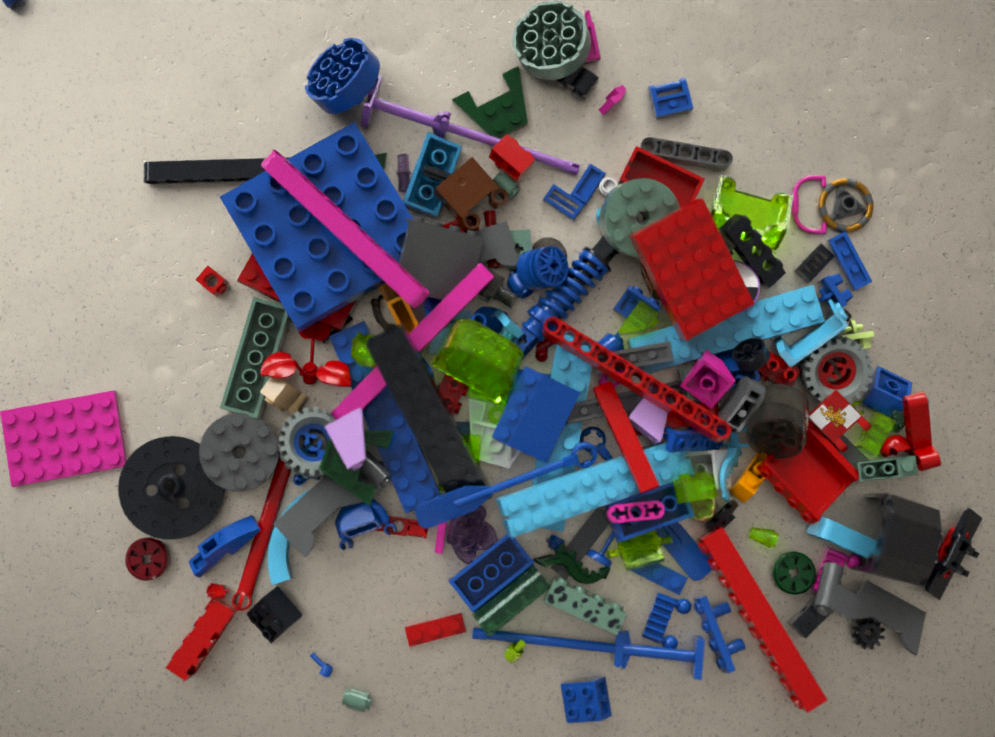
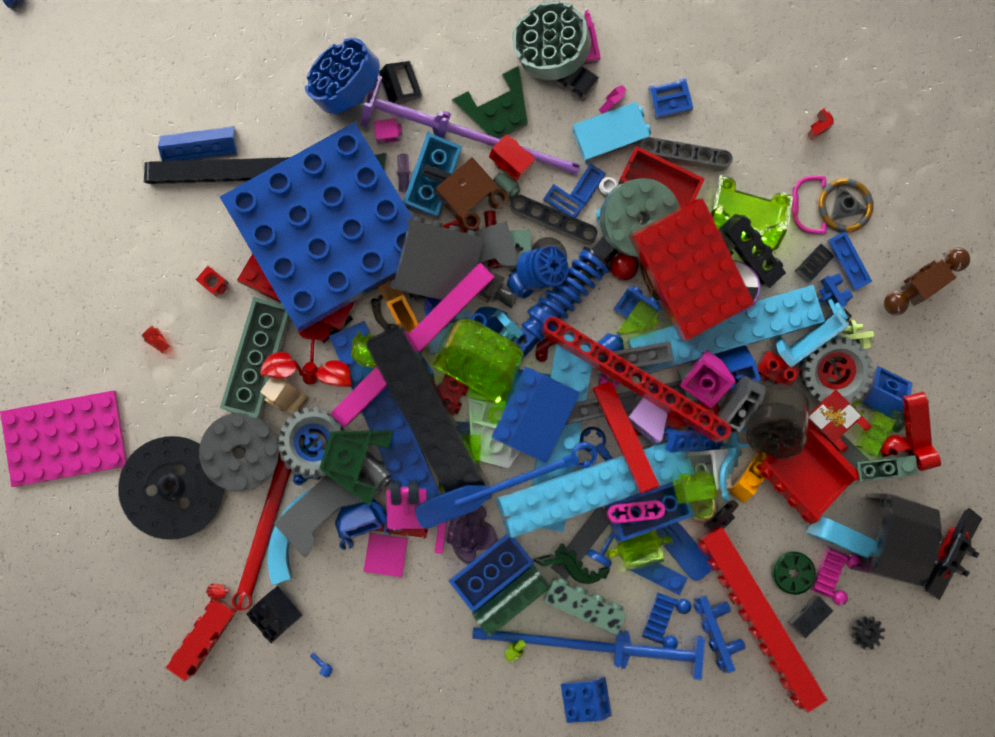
dark red wheel [125,537,170,581] -> none
blue slope [188,516,261,578] -> none
dark pink beam [261,149,430,309] -> none
lavender slope [325,408,366,471] -> none
sand green brick [342,688,372,712] -> none
red plate [405,612,466,647] -> none
blue plate [546,535,565,551] -> none
black wheel [732,338,770,372] -> none
clear neon green cone [749,527,779,548] -> none
dark grey door [813,562,926,656] -> none
none -> clear red cone [141,325,170,354]
none -> blue panel [158,126,238,161]
none -> dark pink tile [363,533,408,577]
none -> dark pink brick [374,118,403,144]
none -> black tile [379,61,422,105]
none -> dark pink plate [387,481,426,529]
none -> black beam [510,194,598,245]
none -> medium azure panel [572,102,651,164]
none -> red hair [610,252,638,281]
none -> red bracket [808,108,834,140]
none -> reddish brown brick [883,247,970,316]

